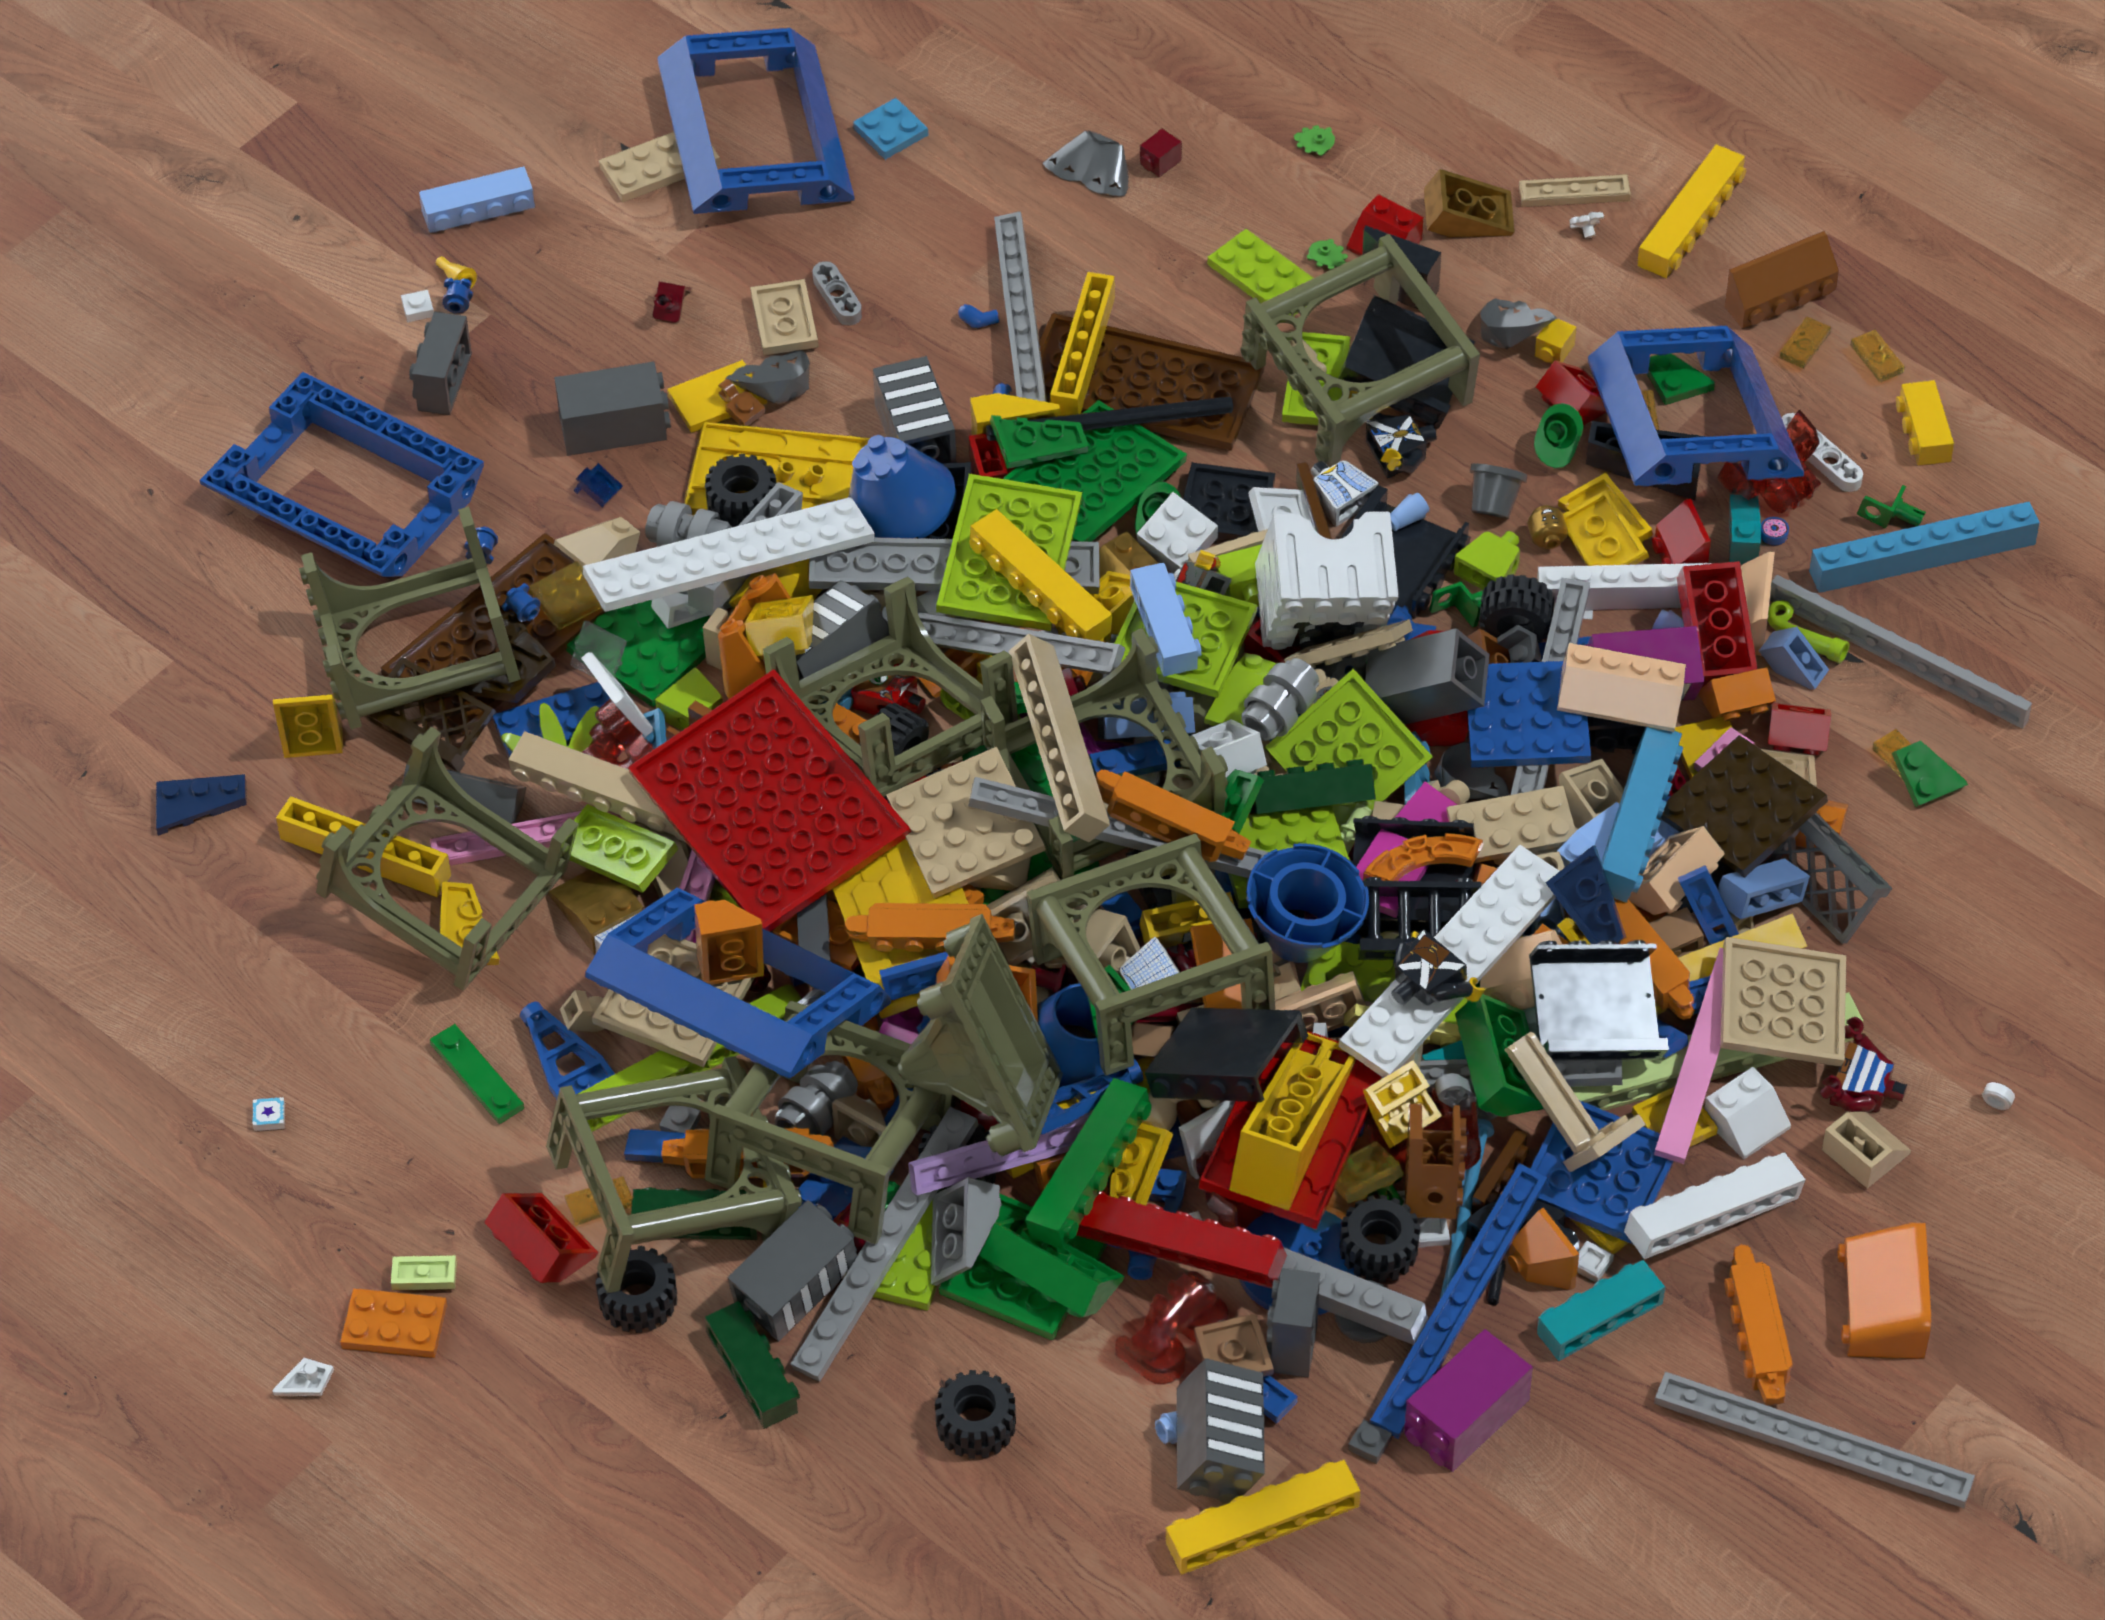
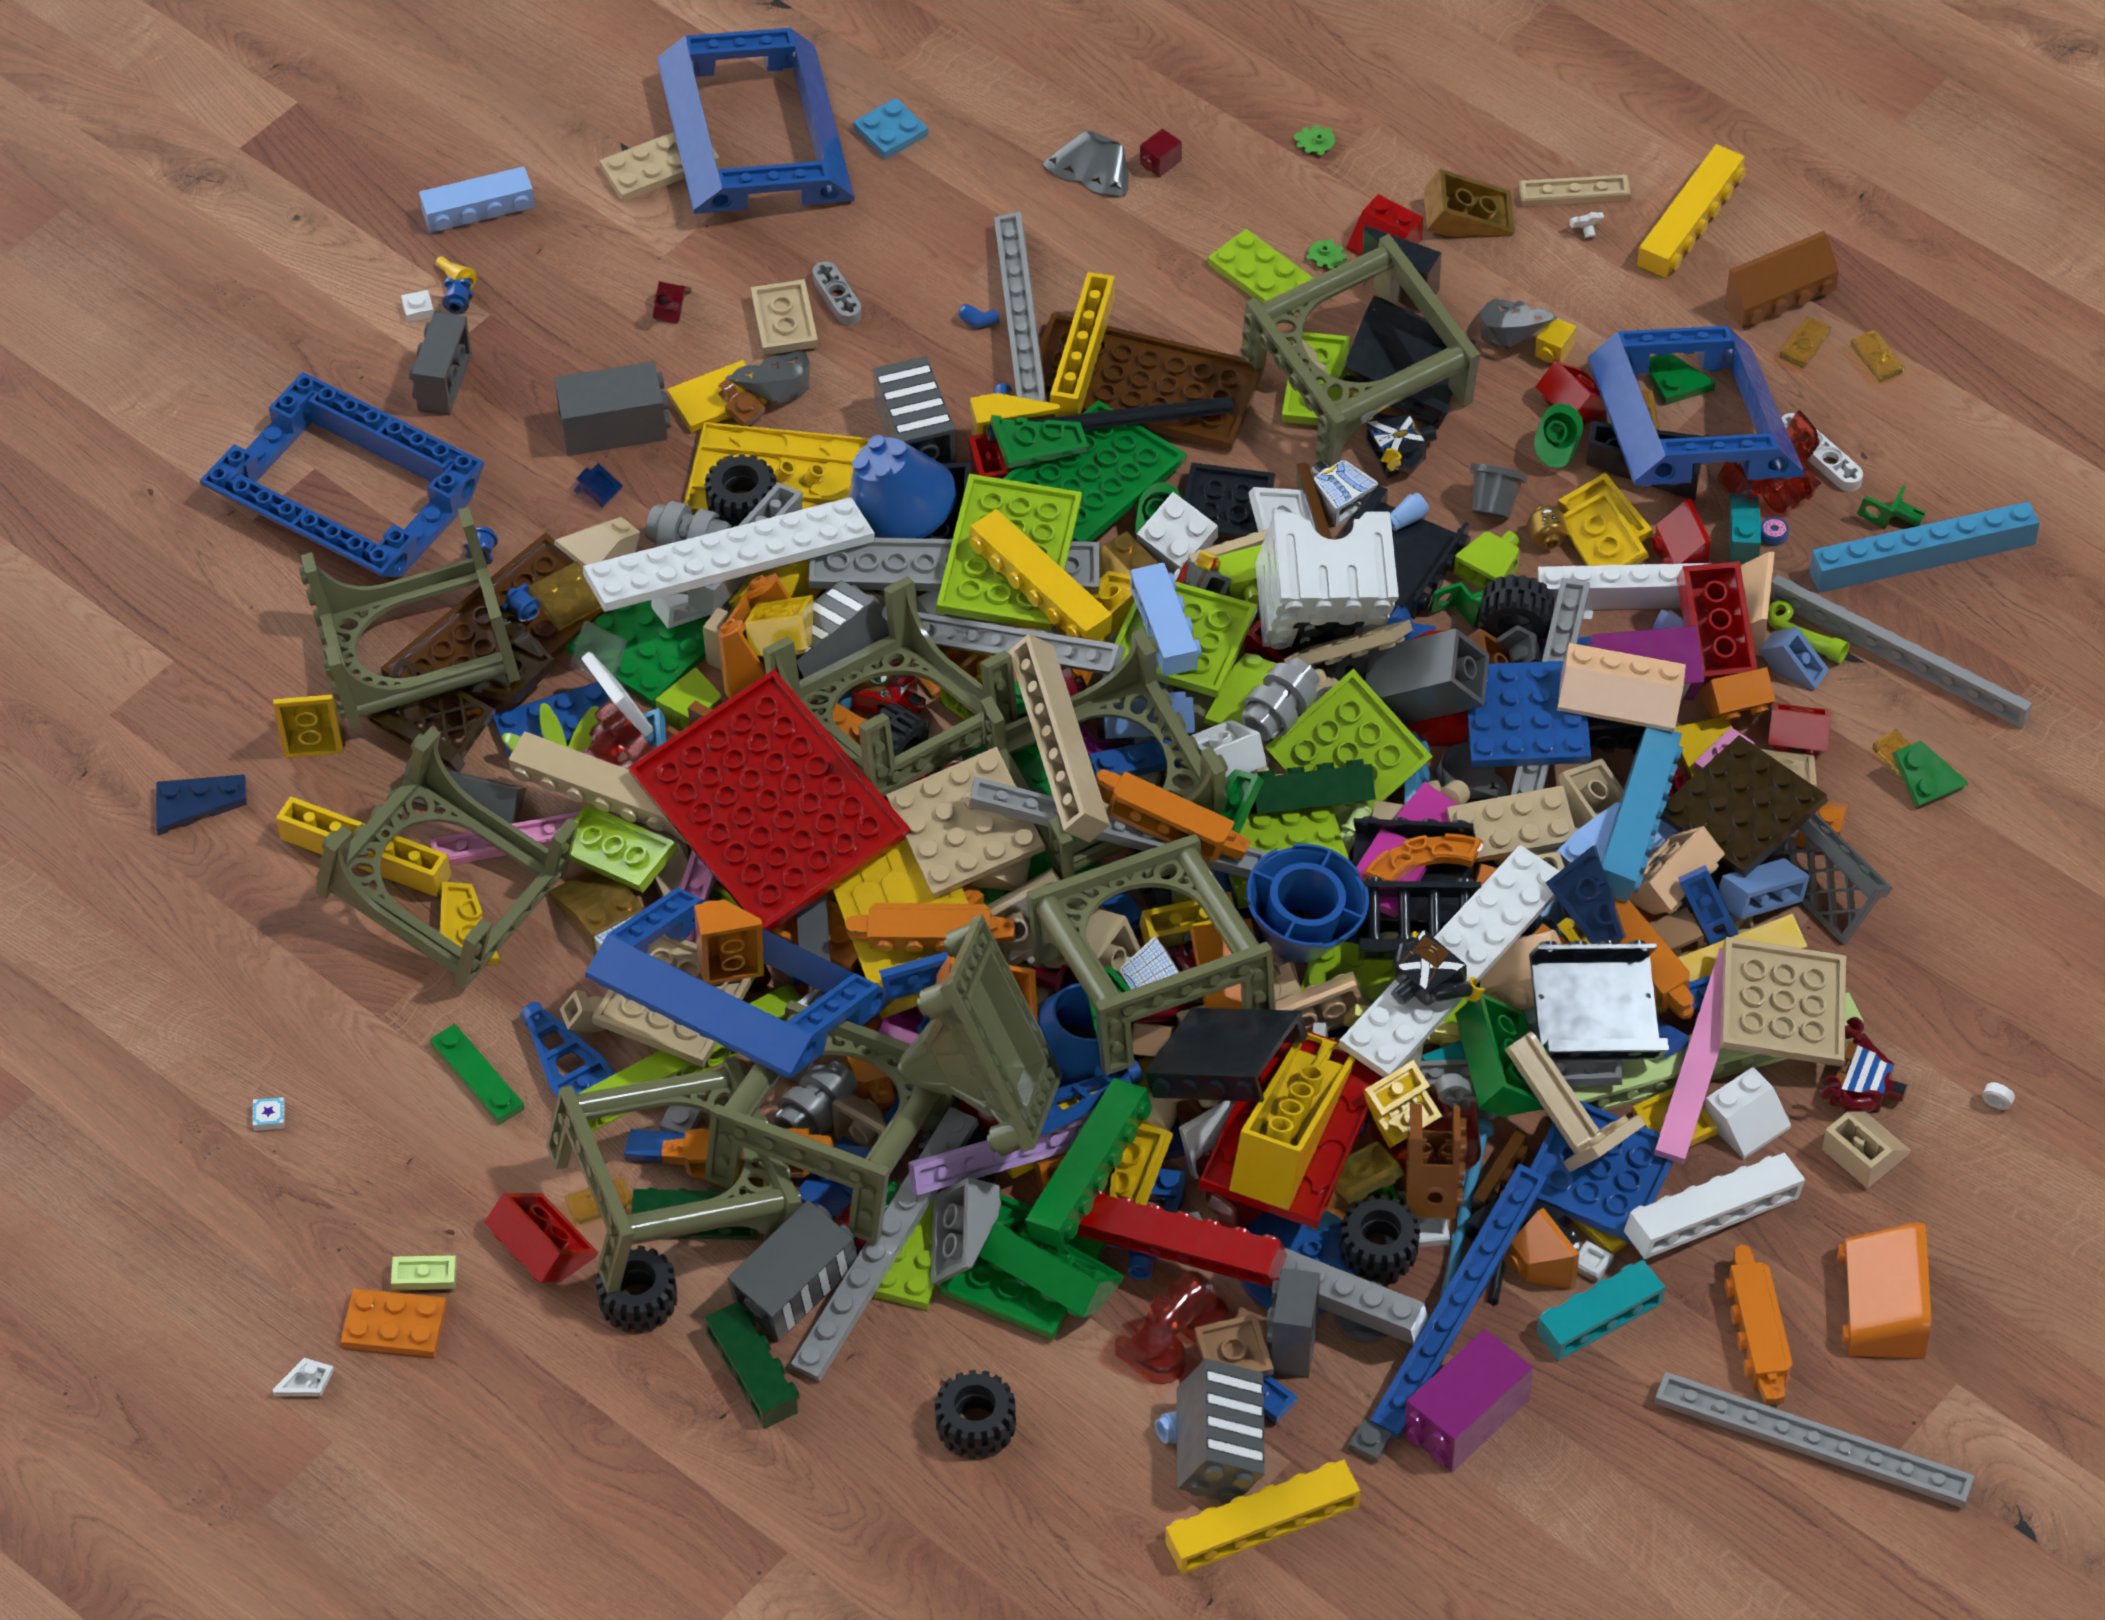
yellow brick [1896,380,1954,466] -> none

